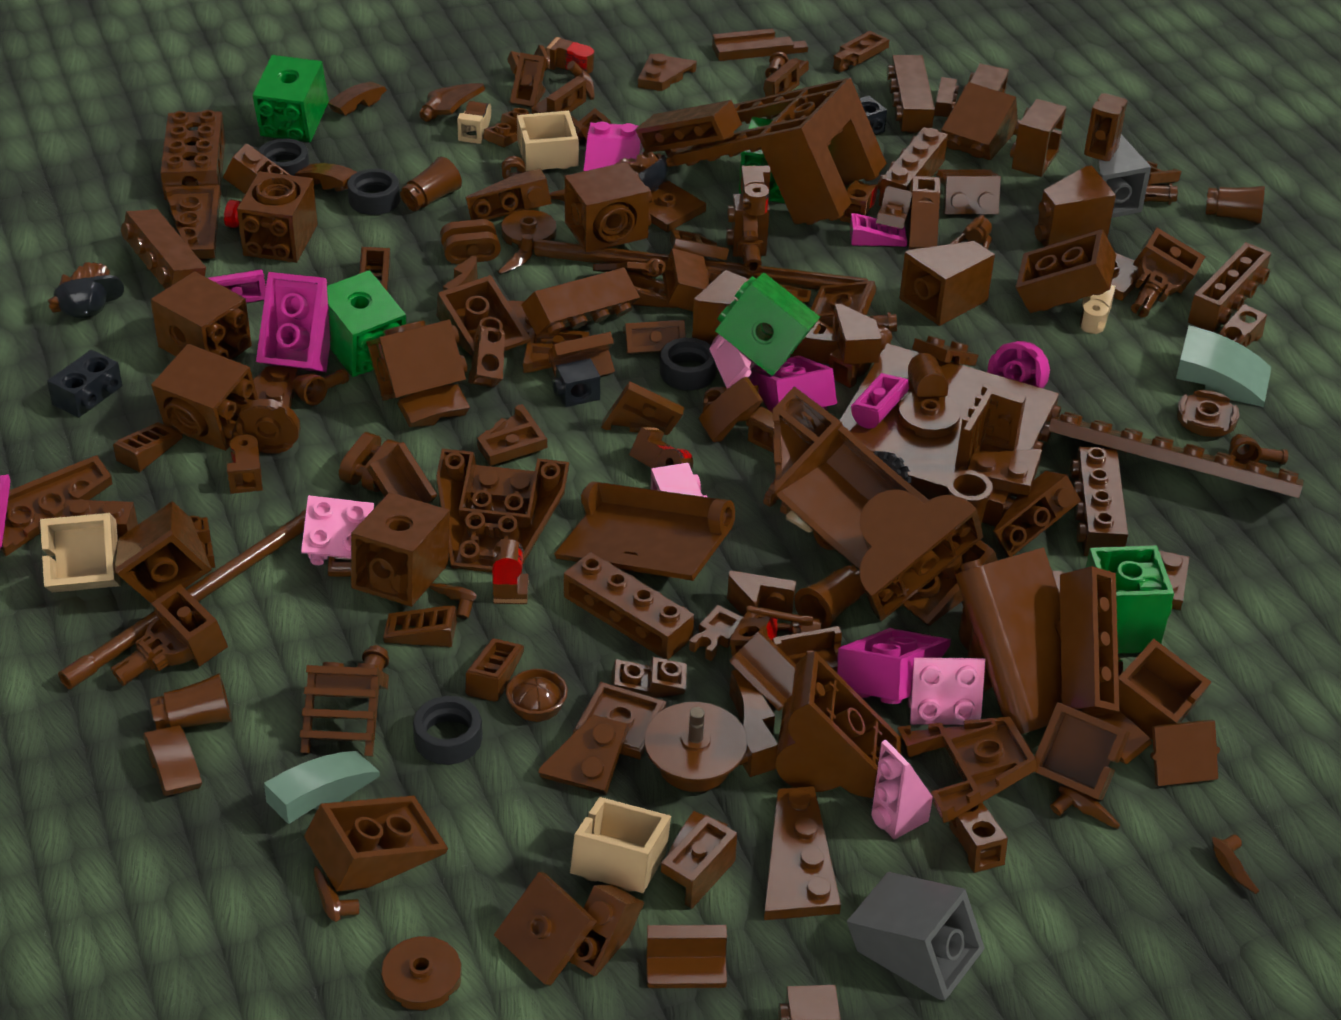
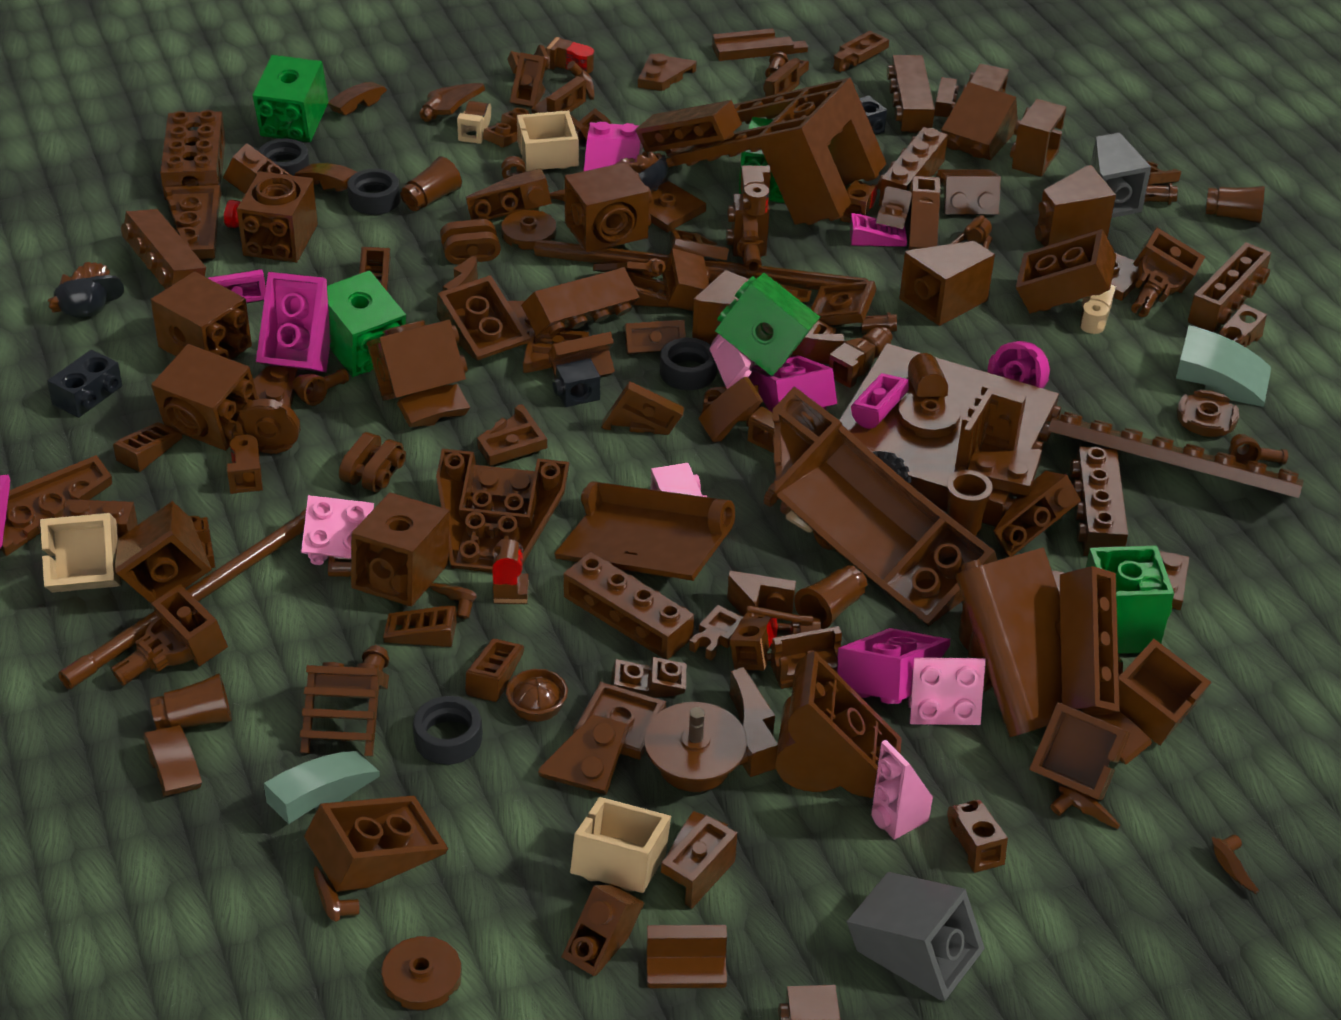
reddish brown panel [367,442,437,504] -> none
reddish brown leg [468,325,505,387] -> none
reddish brown plate [494,872,597,985] -> none
reddish brown bar [497,234,533,274] -> none
reddish brown leg [629,427,694,470] -> none
reddish brown panel [729,629,796,711] -> none
reddish brown wing [764,786,841,920] -> none
reddish brown slope [833,304,885,364] -> none
reddish brown brick [860,490,983,622] -> none
reddish brown wing [897,716,1037,823] -> none
reddish brown wing [912,336,978,366] -> none
reddish brown brick [1084,93,1128,161] -> none
reddish brown piece [1150,719,1220,786] -> none

